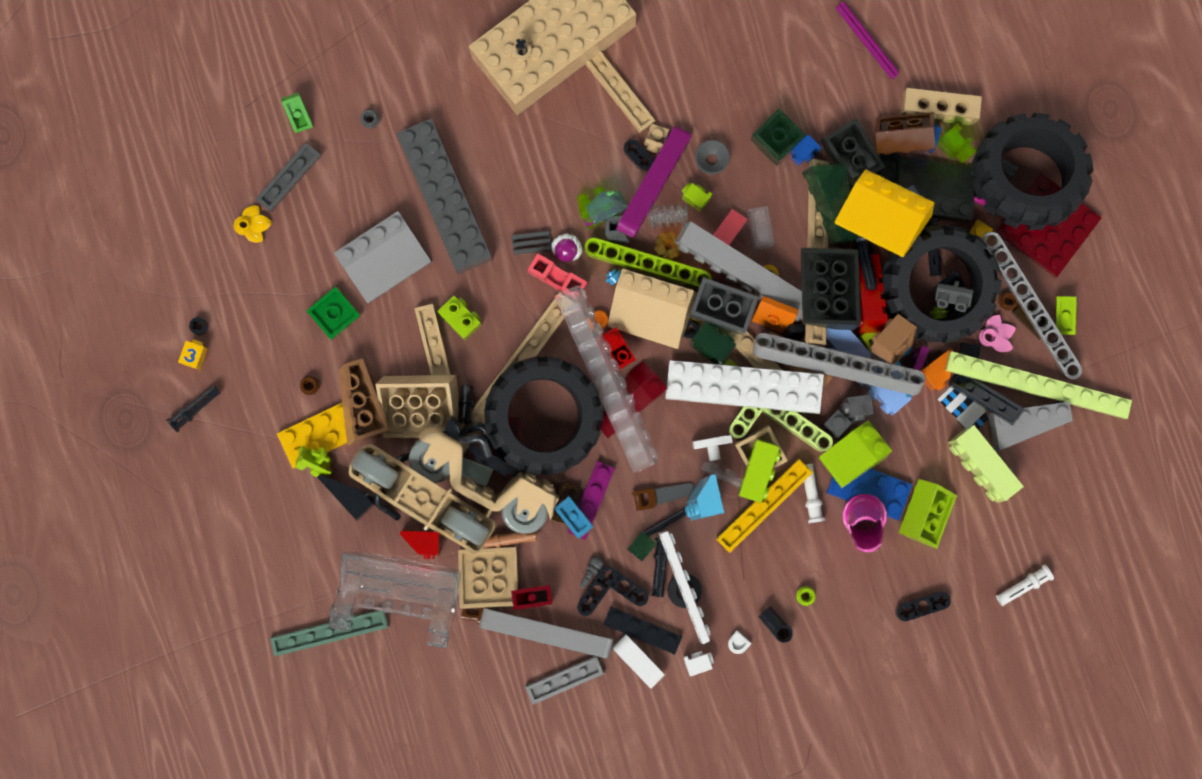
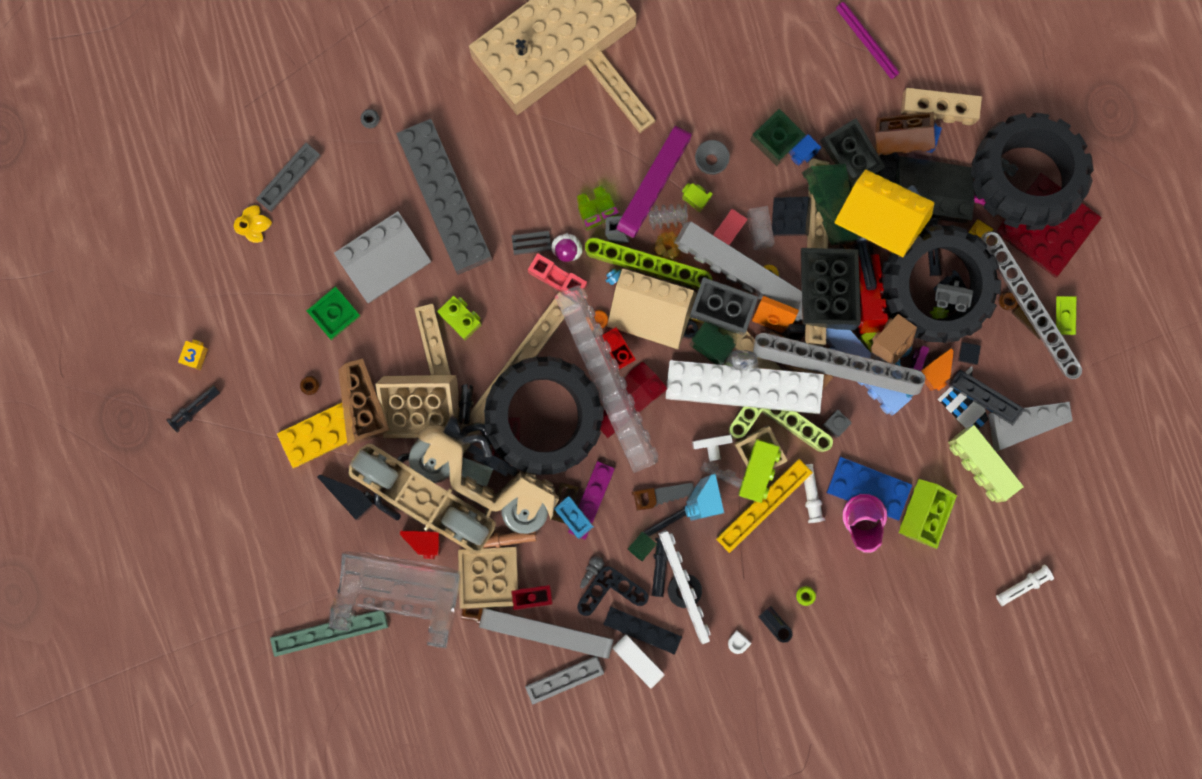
black bush [189,317,208,335] -> none
bright green slope [281,92,313,133] -> none
lime hips [295,446,332,477] -> none
clear light blue slope [586,191,628,225] -> none
black beam [623,139,653,172] -> none
tan bracket [644,124,669,153] -> none
white brick [683,651,714,677] -> none
lime slope [819,420,892,488] -> none
flat silver brick [840,394,874,422] -> none
black beam [895,592,951,621] -> none
clear neon green hips [937,123,977,164] -> none
yellowish green plate [945,351,1132,419] -> none
bright pink plate [979,315,1016,352] -> none
none -> clear hat [725,350,759,371]
none -> black plate [771,196,811,237]

